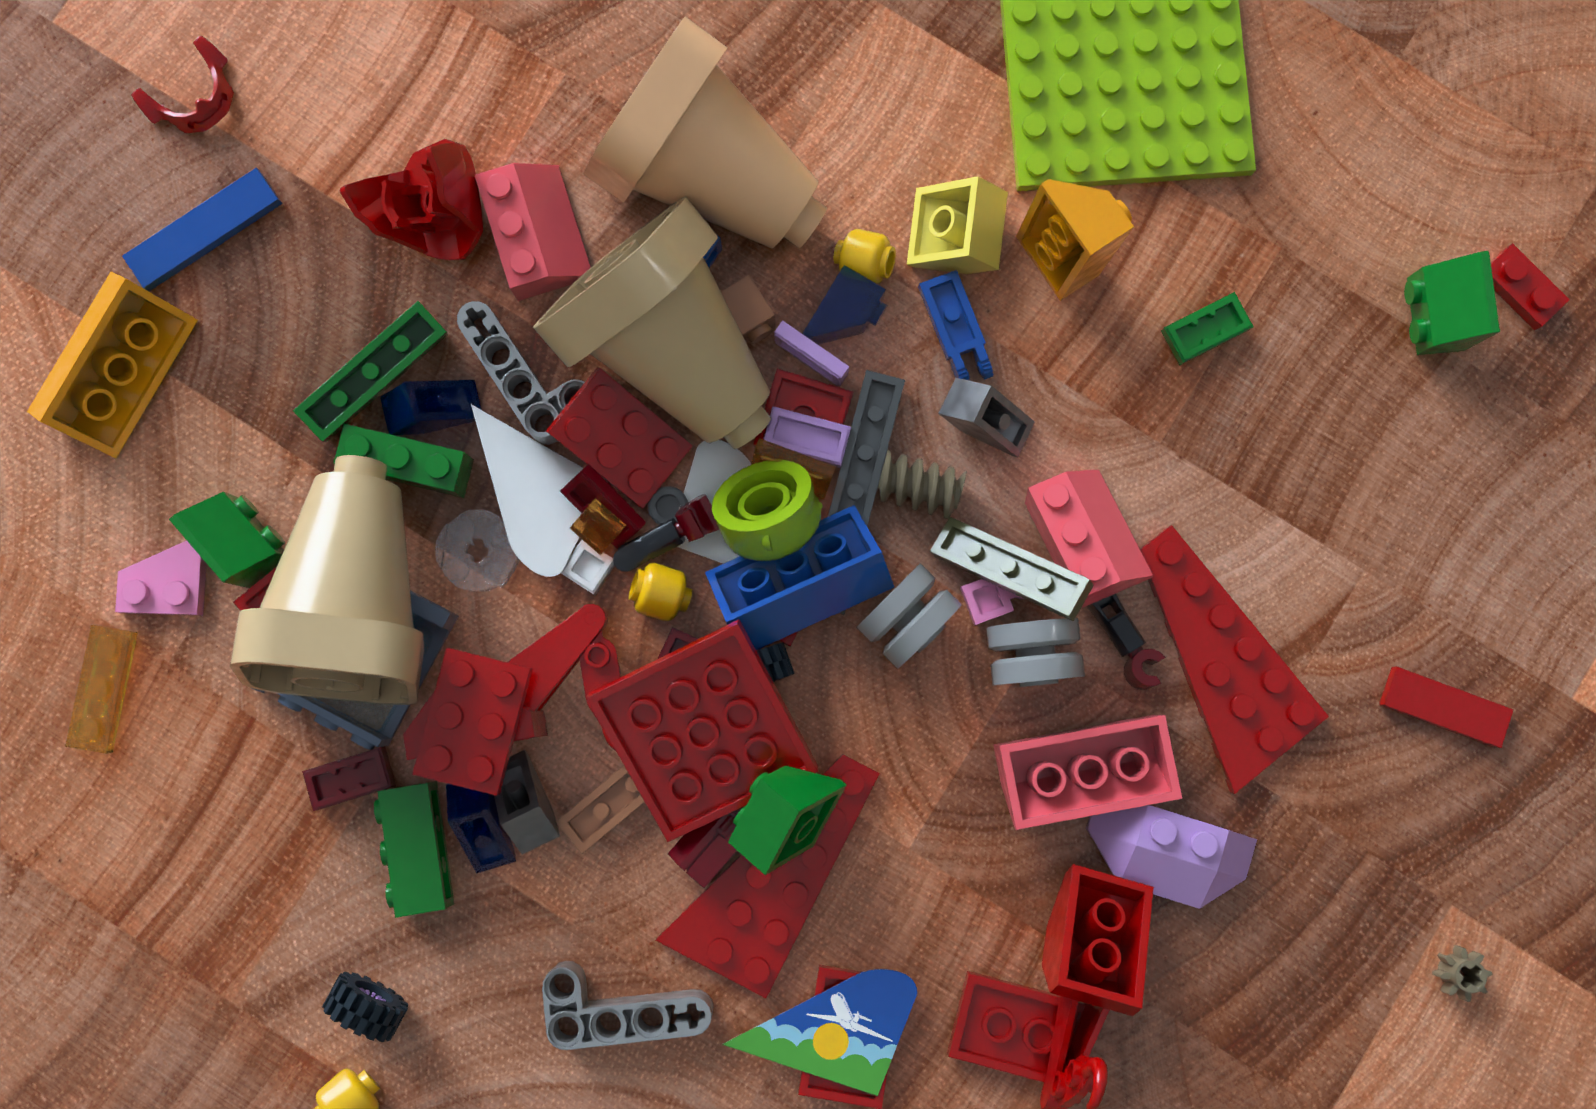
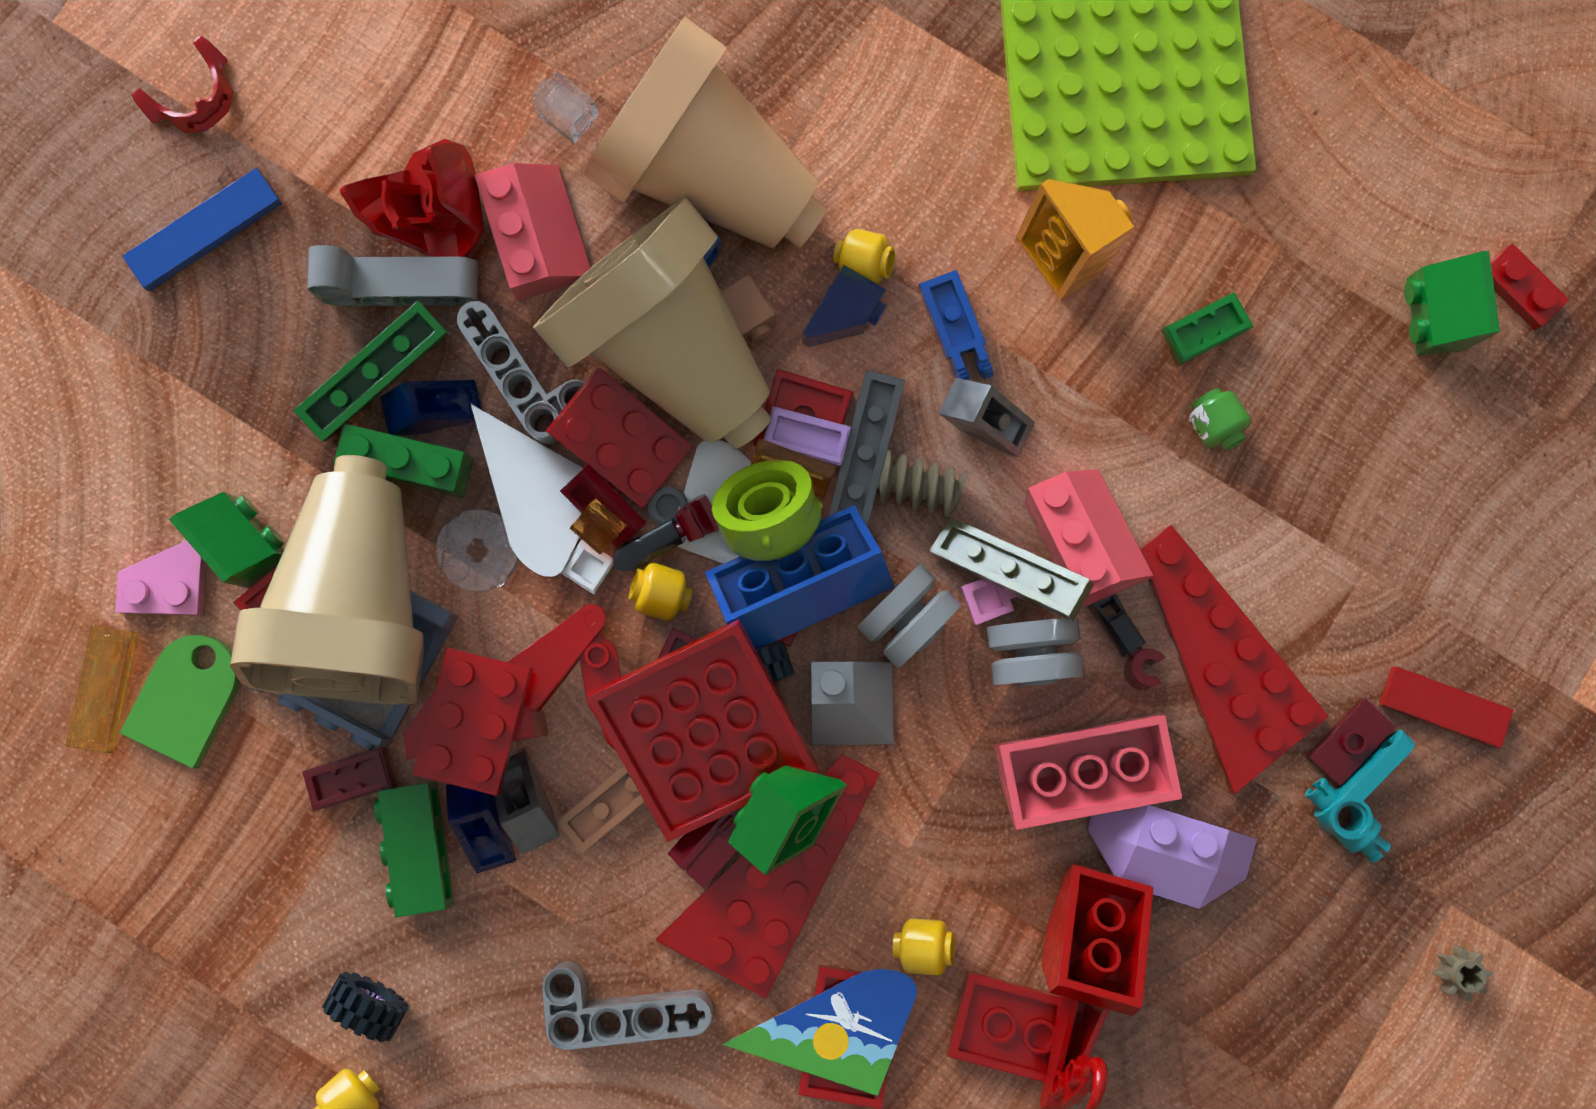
light orange slope [27,272,198,458] -> none
lavender tile [774,320,849,386] -> none
light yellow slope [907,176,1008,274] -> none
none -> bright green tile [120,635,240,769]
none -> light grey beam [307,245,478,306]
none -> clear brick [532,70,599,144]
none -> light grey slope [811,662,894,745]
none -> yellow head [893,918,956,976]
none -> bright green head [1189,388,1252,451]
none -> teal piece [1304,730,1415,863]
none -> dark red plate [1306,698,1396,786]

